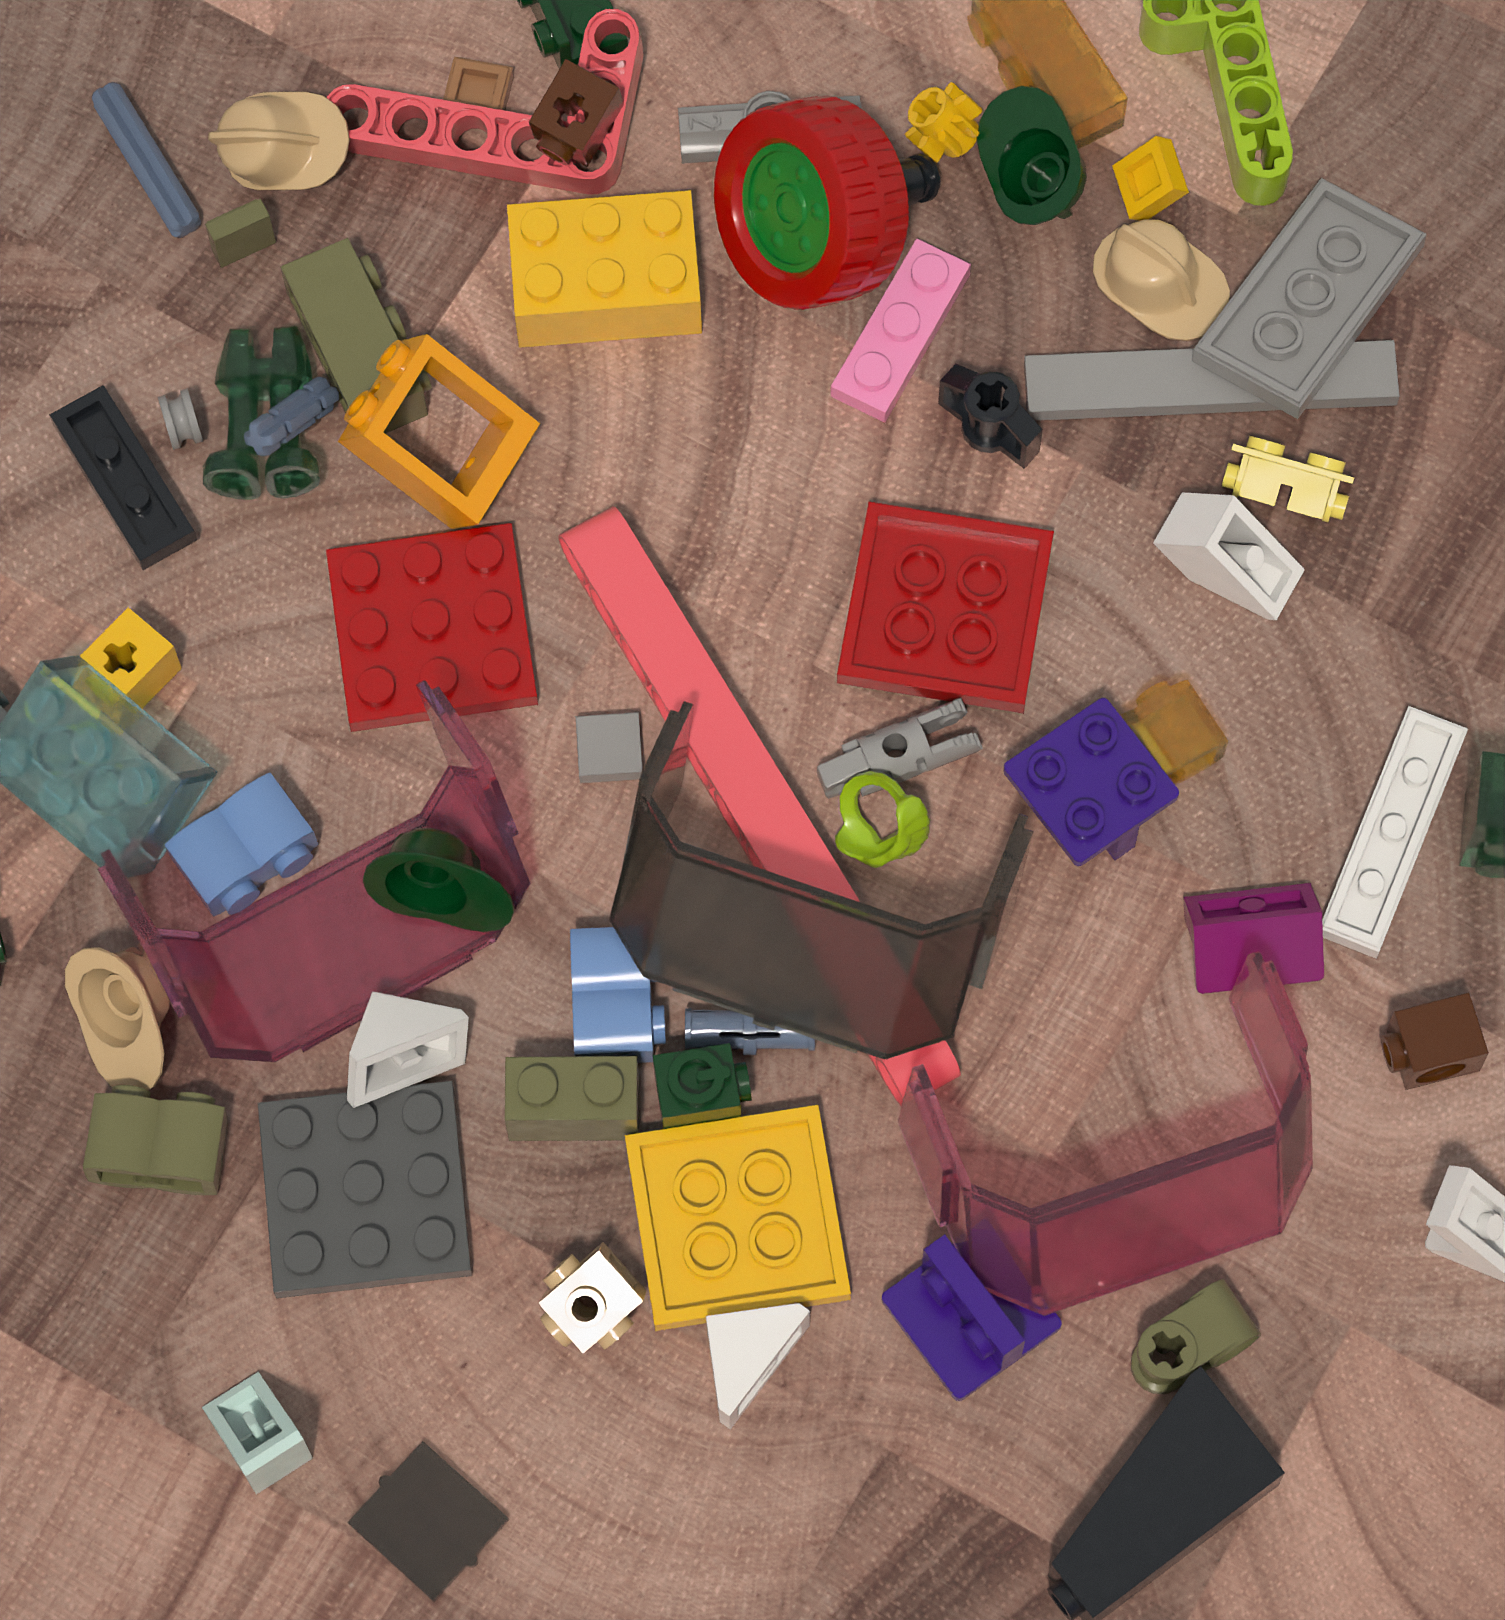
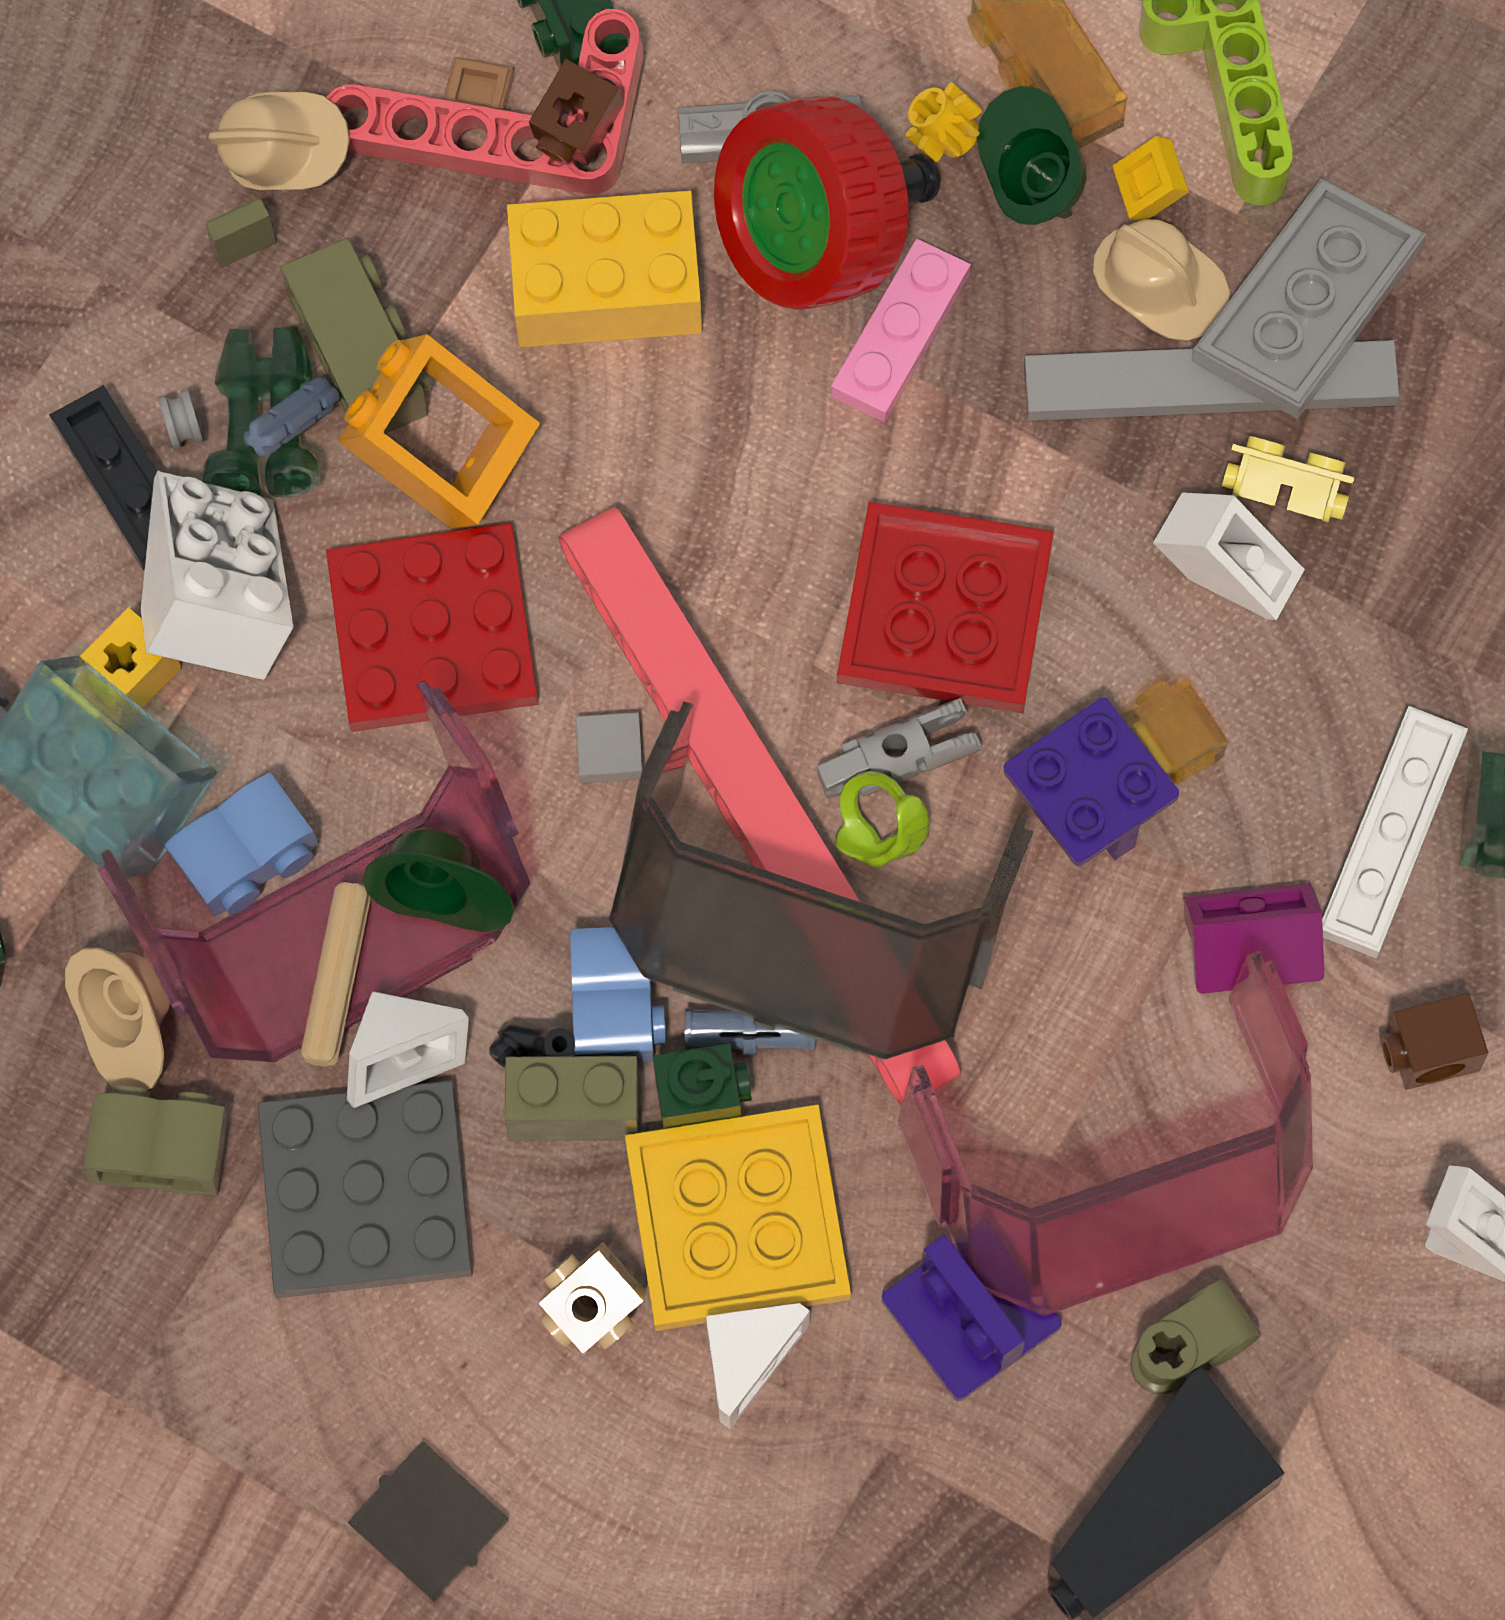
sand blue axle [92,82,201,238] -> none
light aqua slope [202,1372,313,1494] -> none
black piece [938,363,1043,469] -> none
none -> white slope [141,471,294,680]
none -> tan axle [301,882,371,1067]
none -> black arm [489,1023,575,1068]

